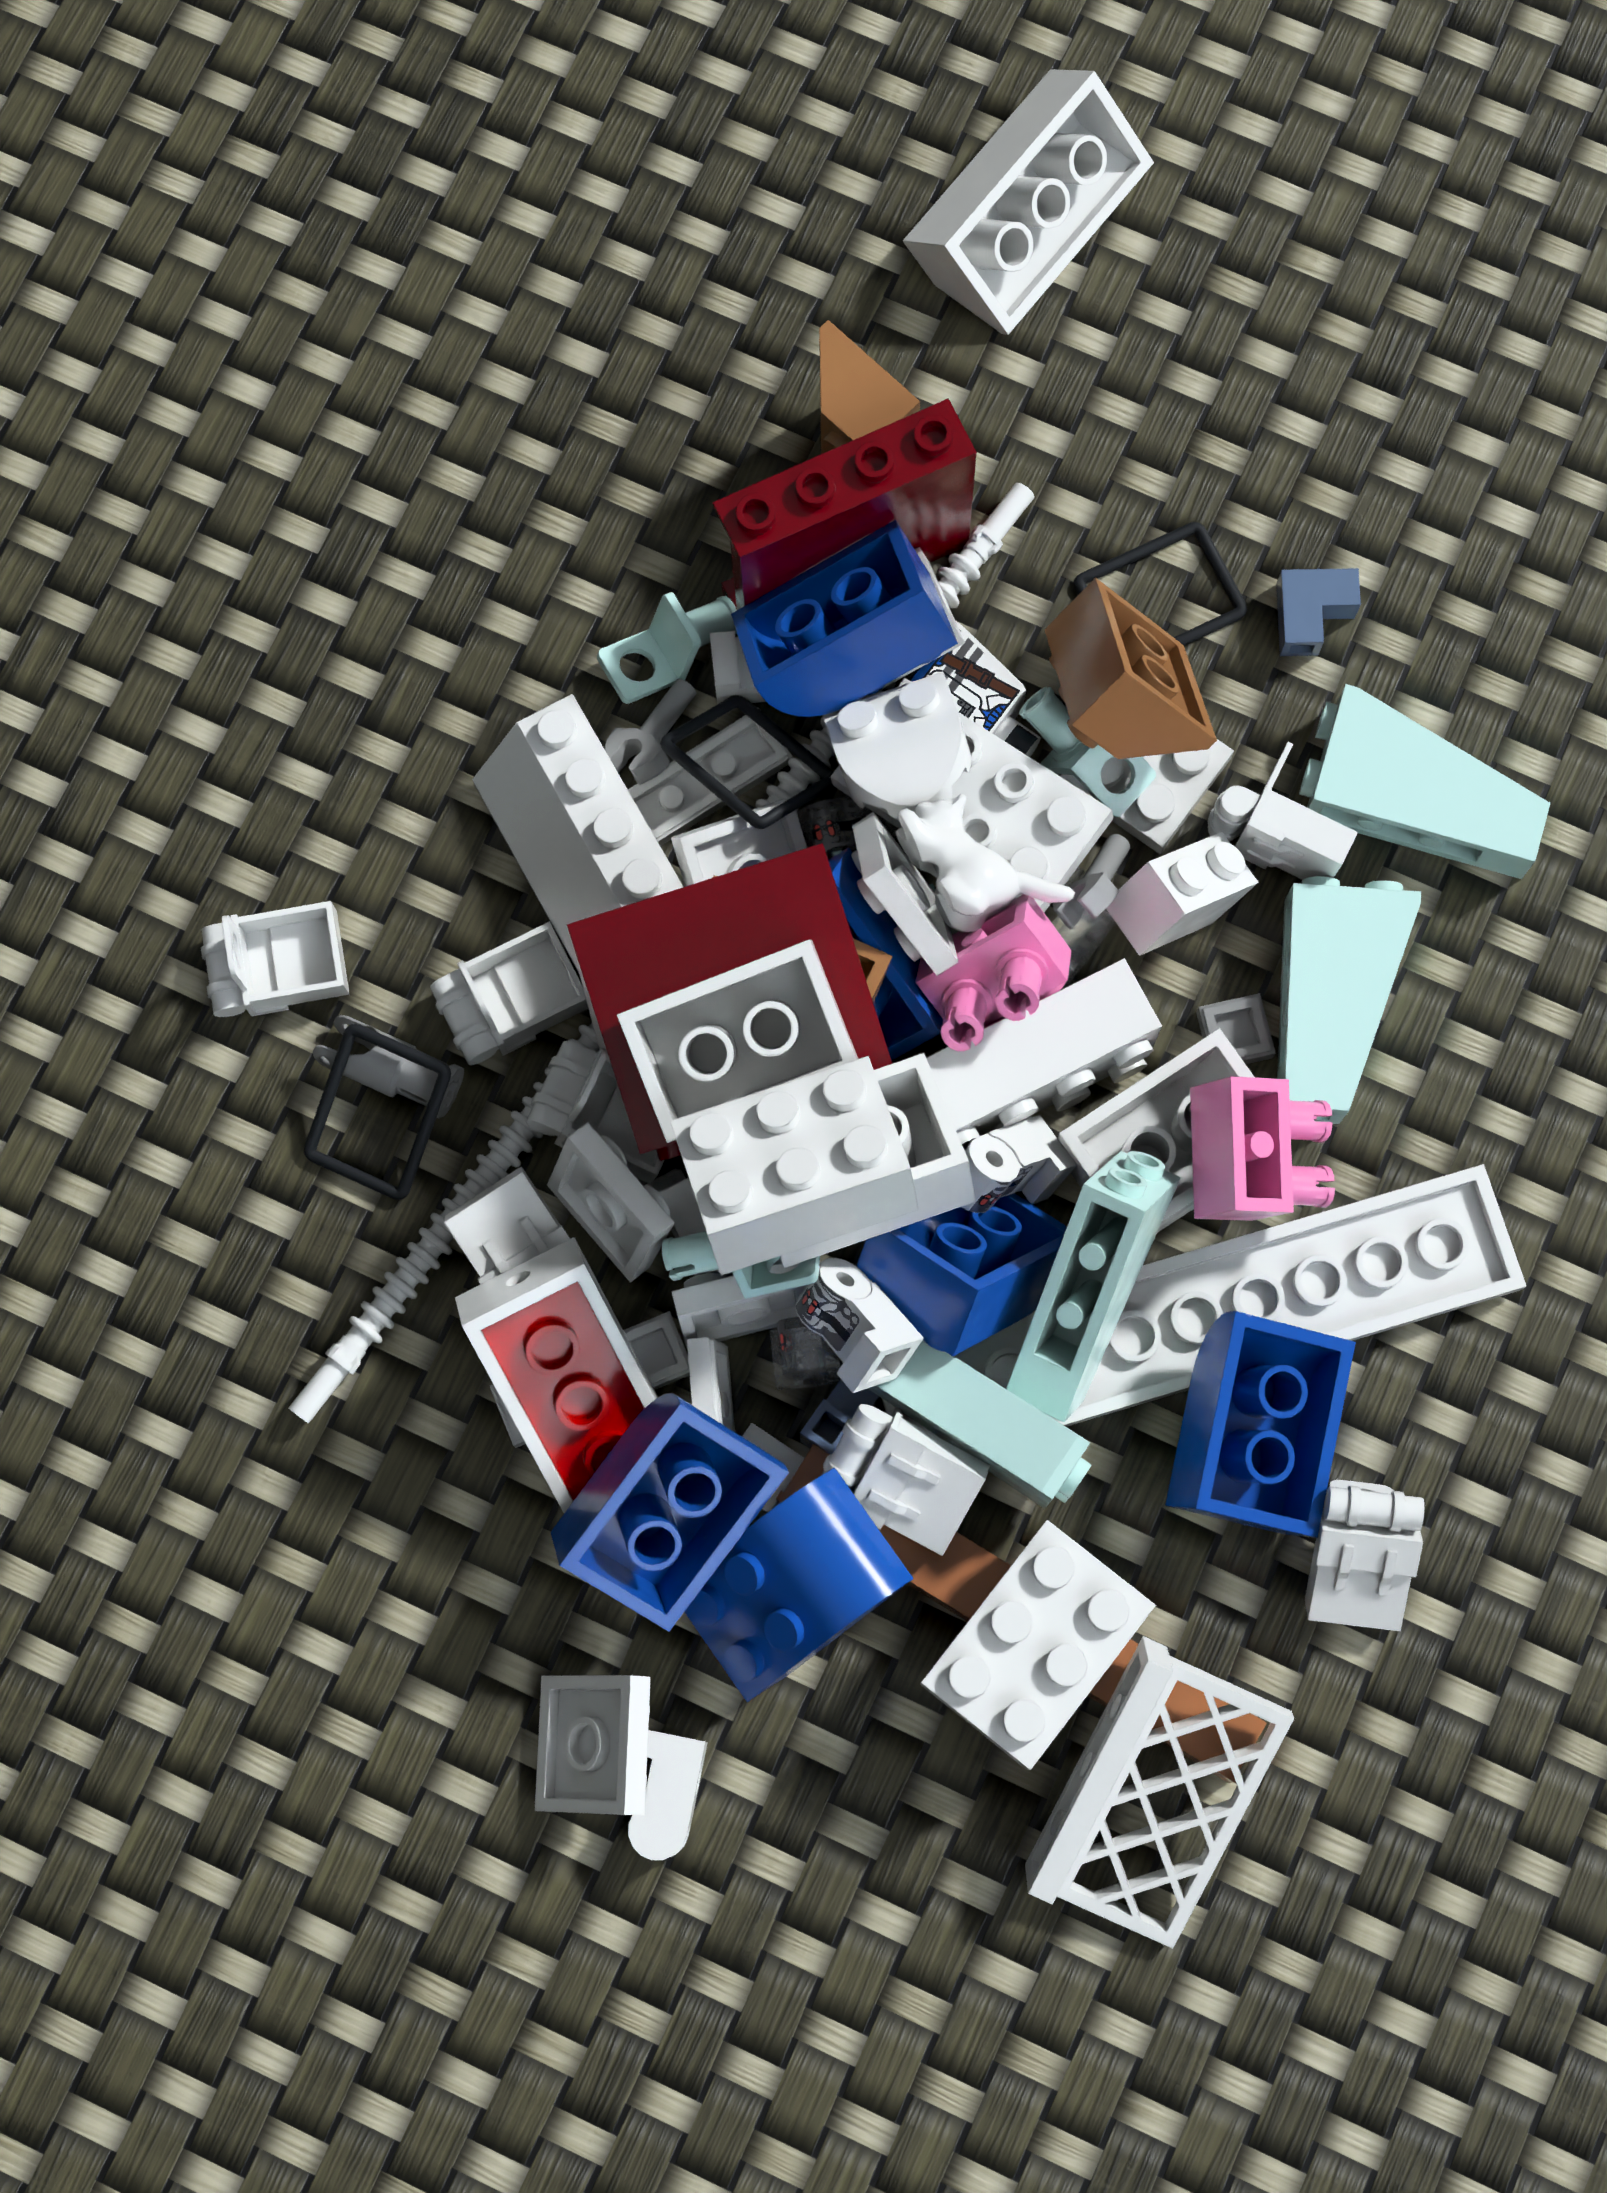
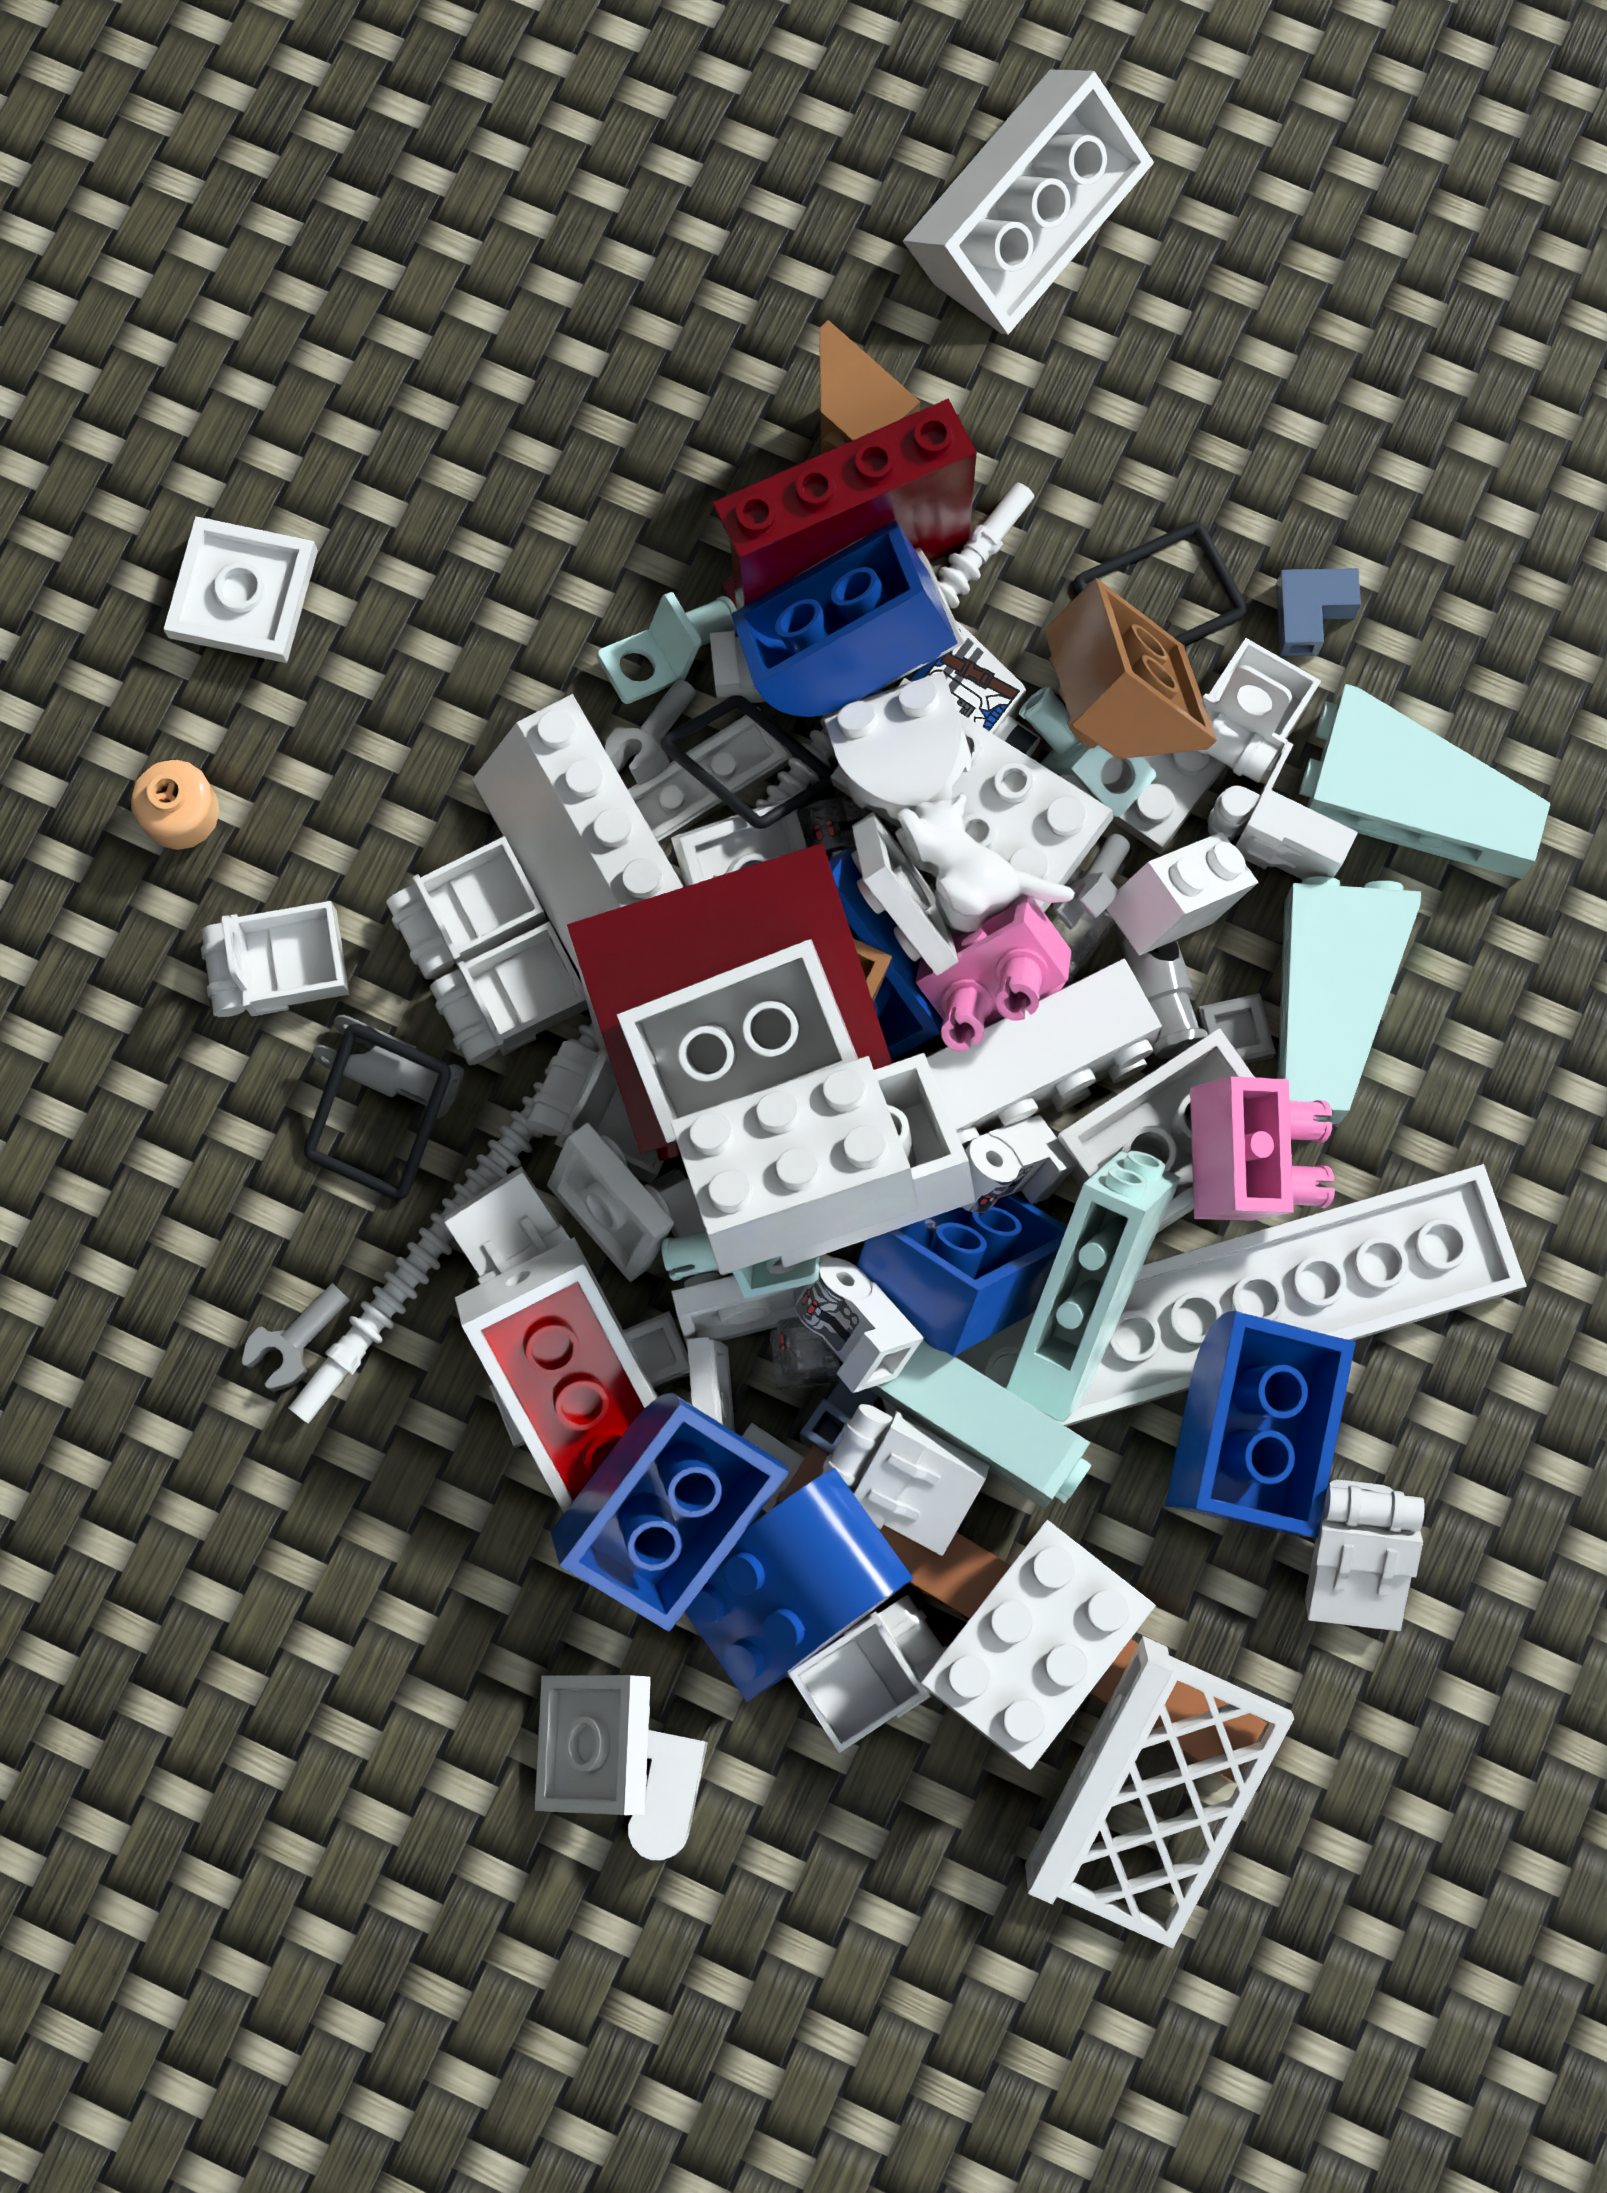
none -> light nougat head [130,759,220,850]
none -> white plate [164,516,318,663]
none -> light grey bar [242,1283,350,1391]
none -> white piece [386,836,547,979]
none -> white piece [788,1595,947,1753]
none -> light grey piece [1117,926,1208,1059]
none -> white piece [1197,638,1321,783]

